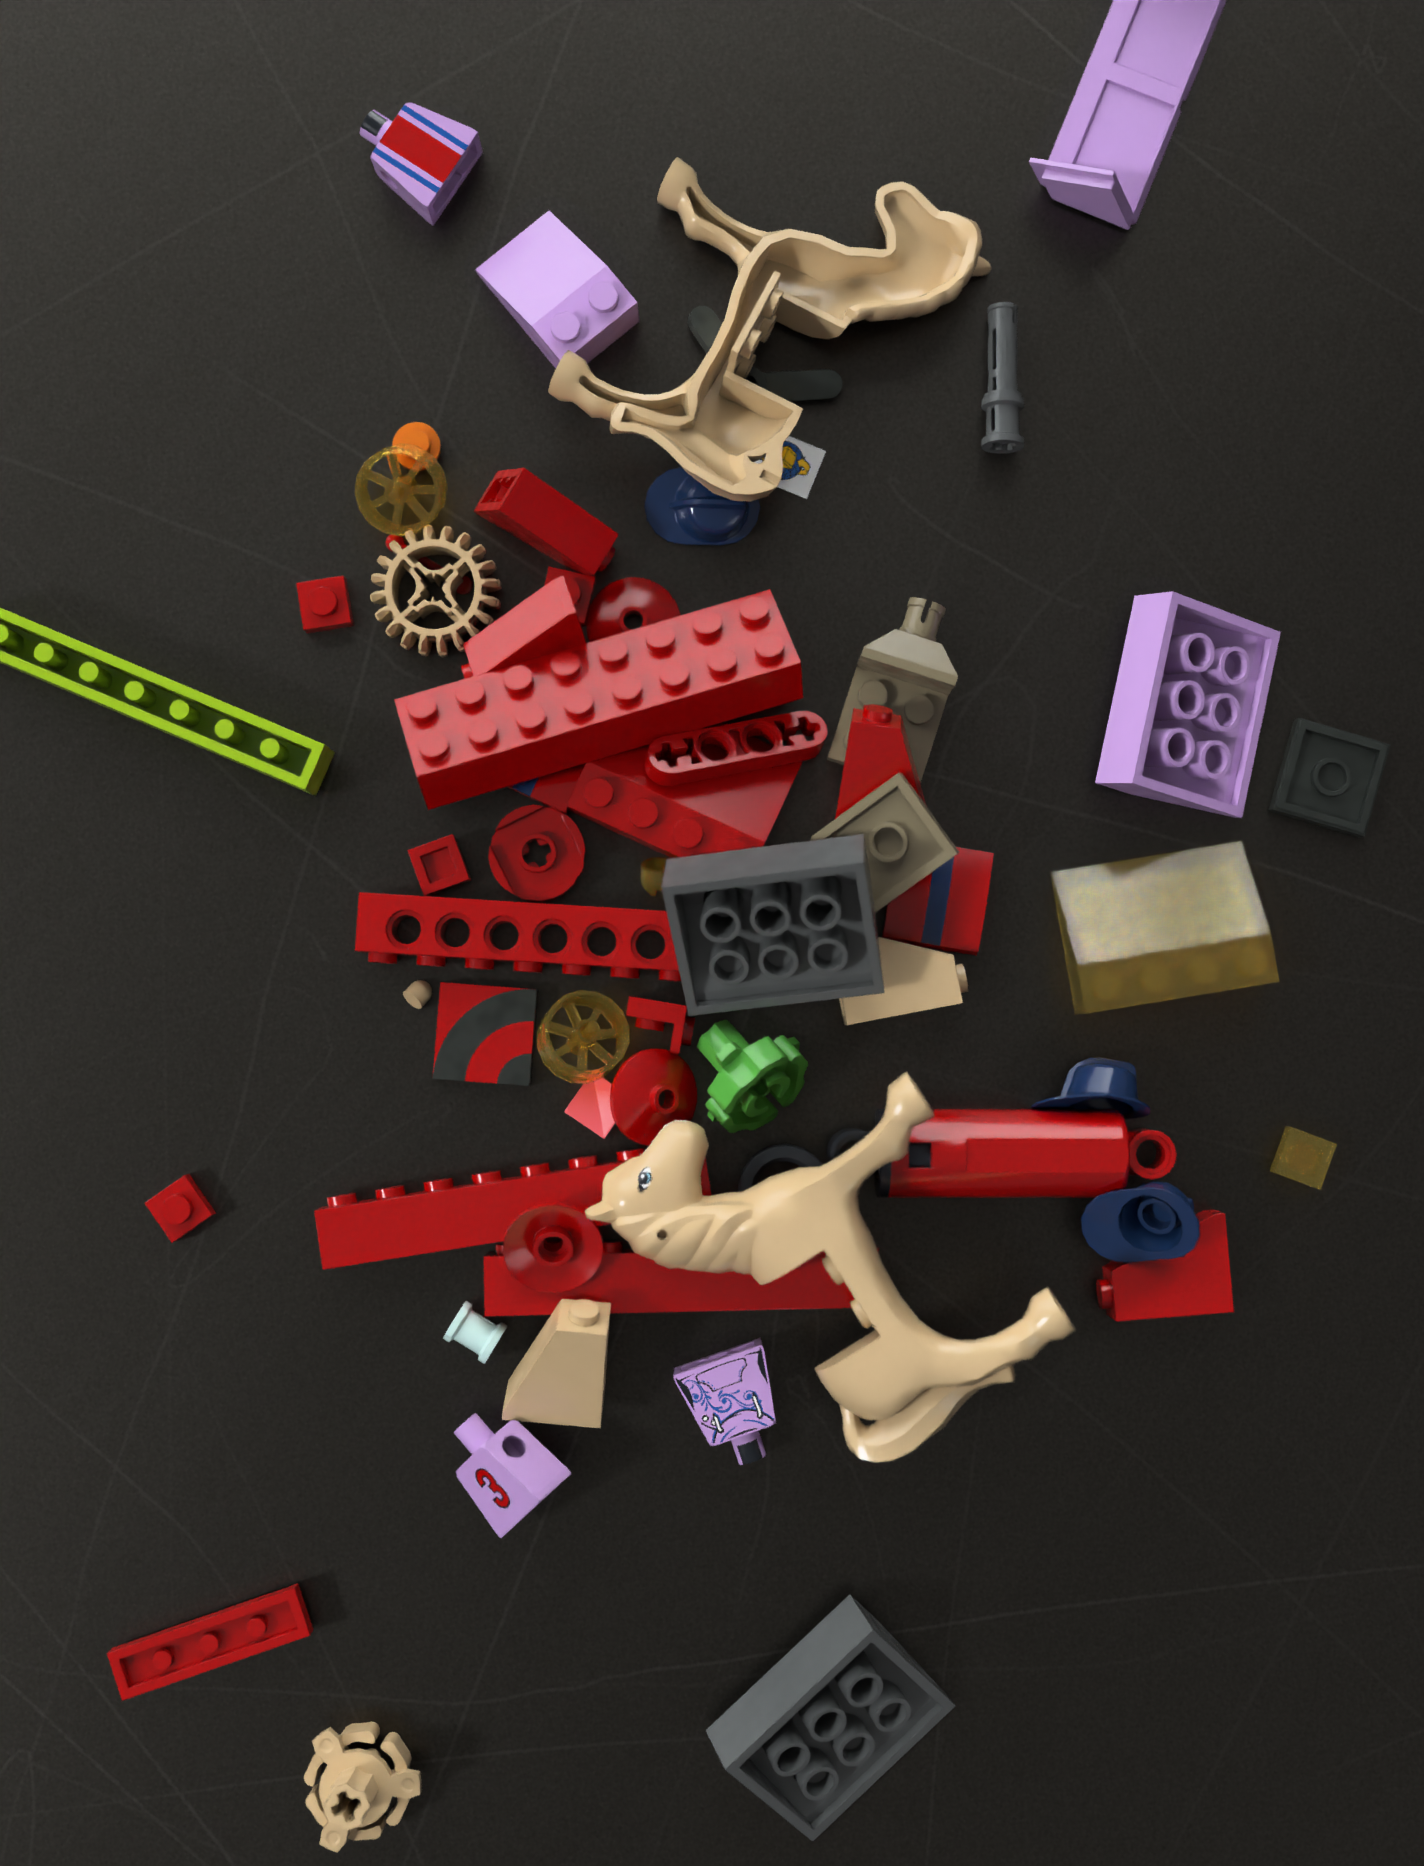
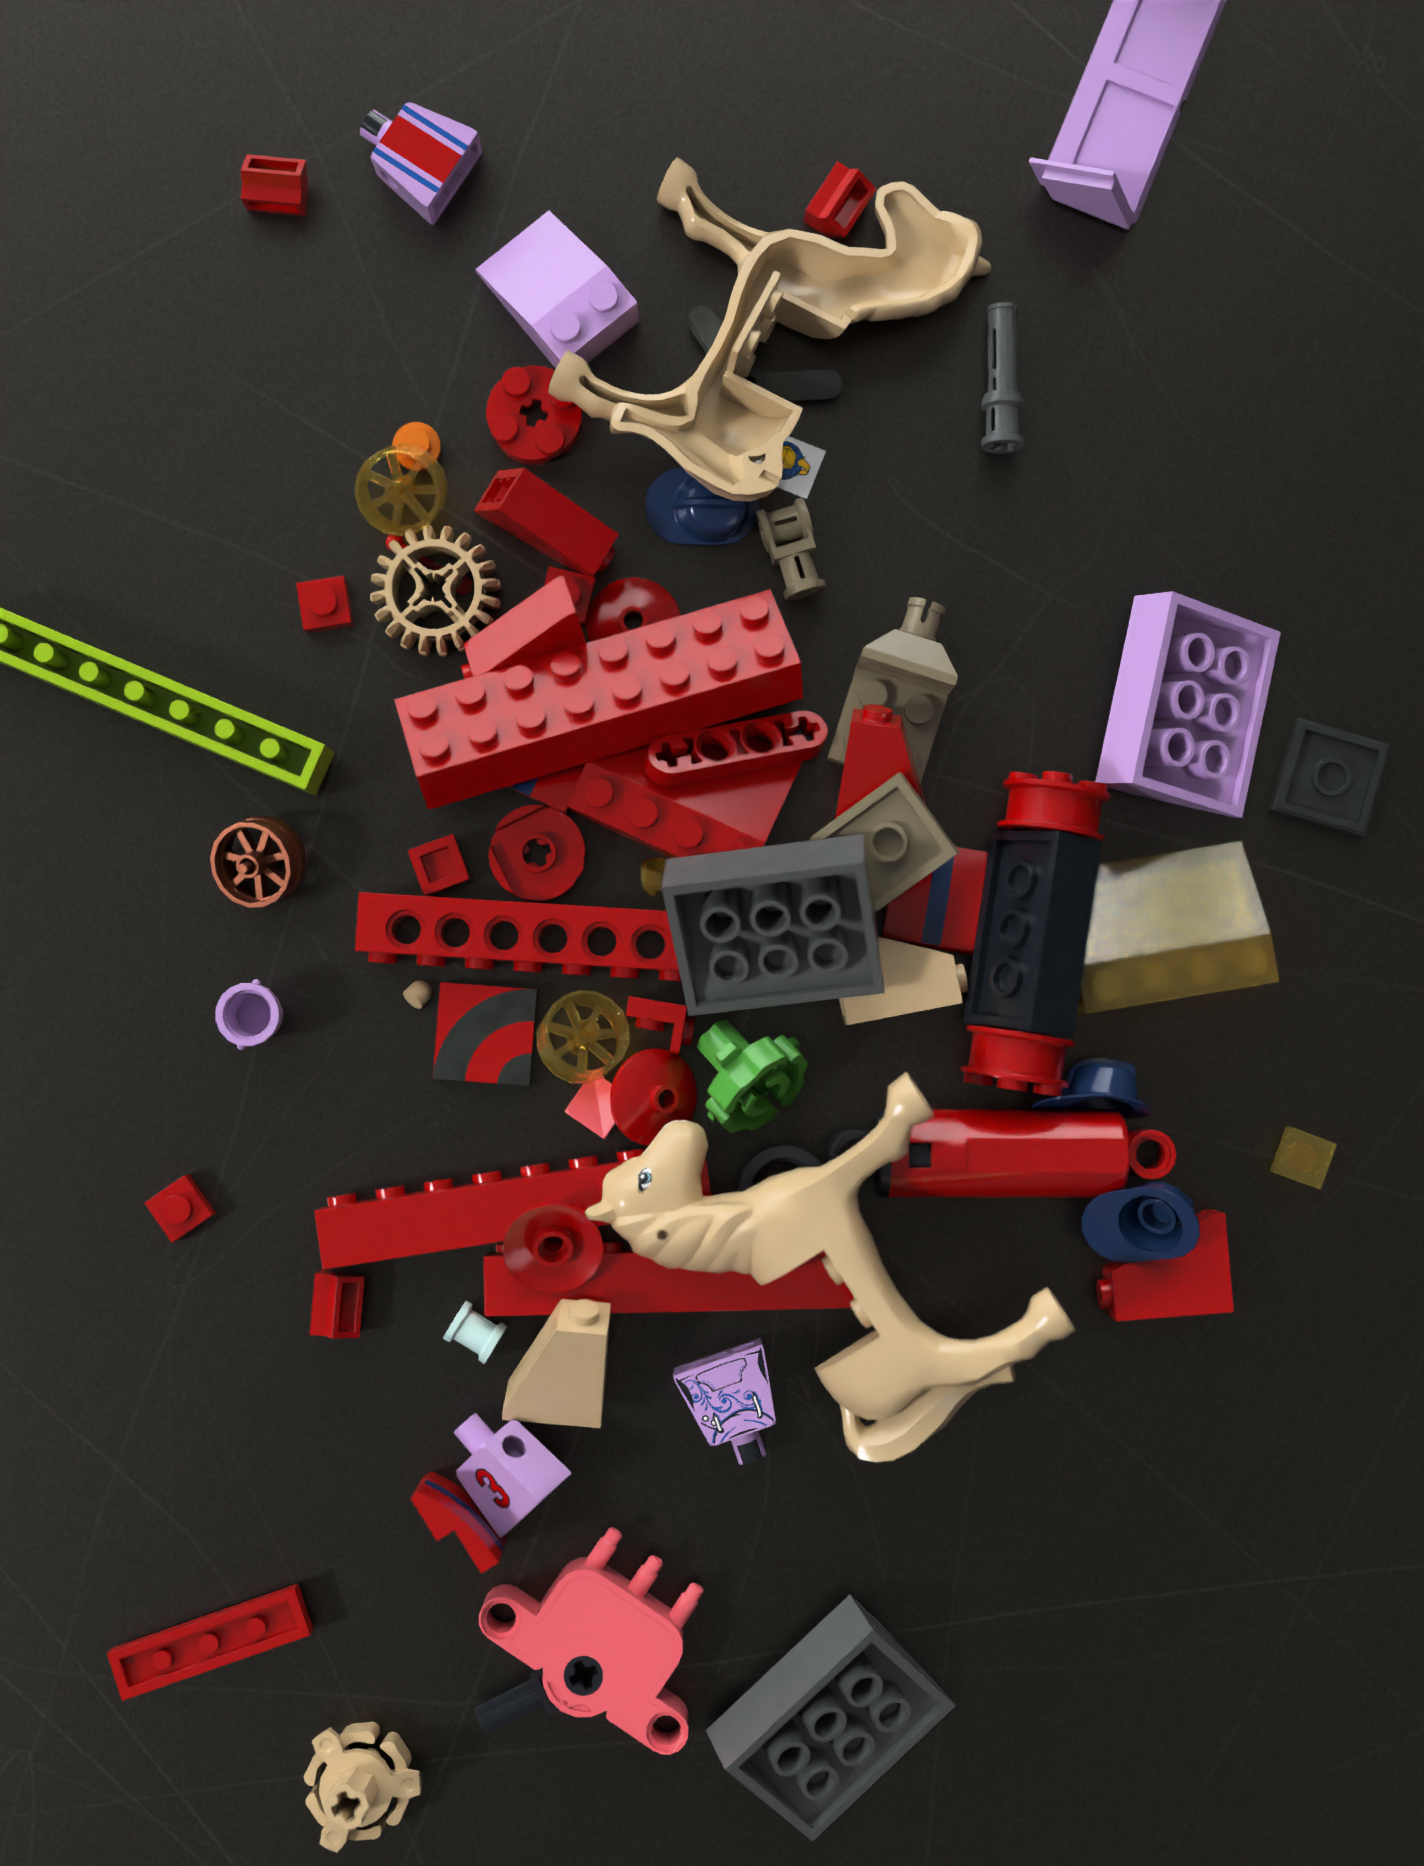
none -> copper wheel [210,816,307,908]
none -> lavender piece [215,979,283,1050]
none -> red piece [240,154,309,216]
none -> red piece [310,1270,365,1339]
none -> red slope [410,1471,508,1574]
none -> coral piece [475,1527,704,1755]
none -> red plate [486,365,583,465]
none -> dark tan connector [756,498,826,601]
none -> red piece [804,161,877,238]
none -> black brick [960,771,1111,1097]

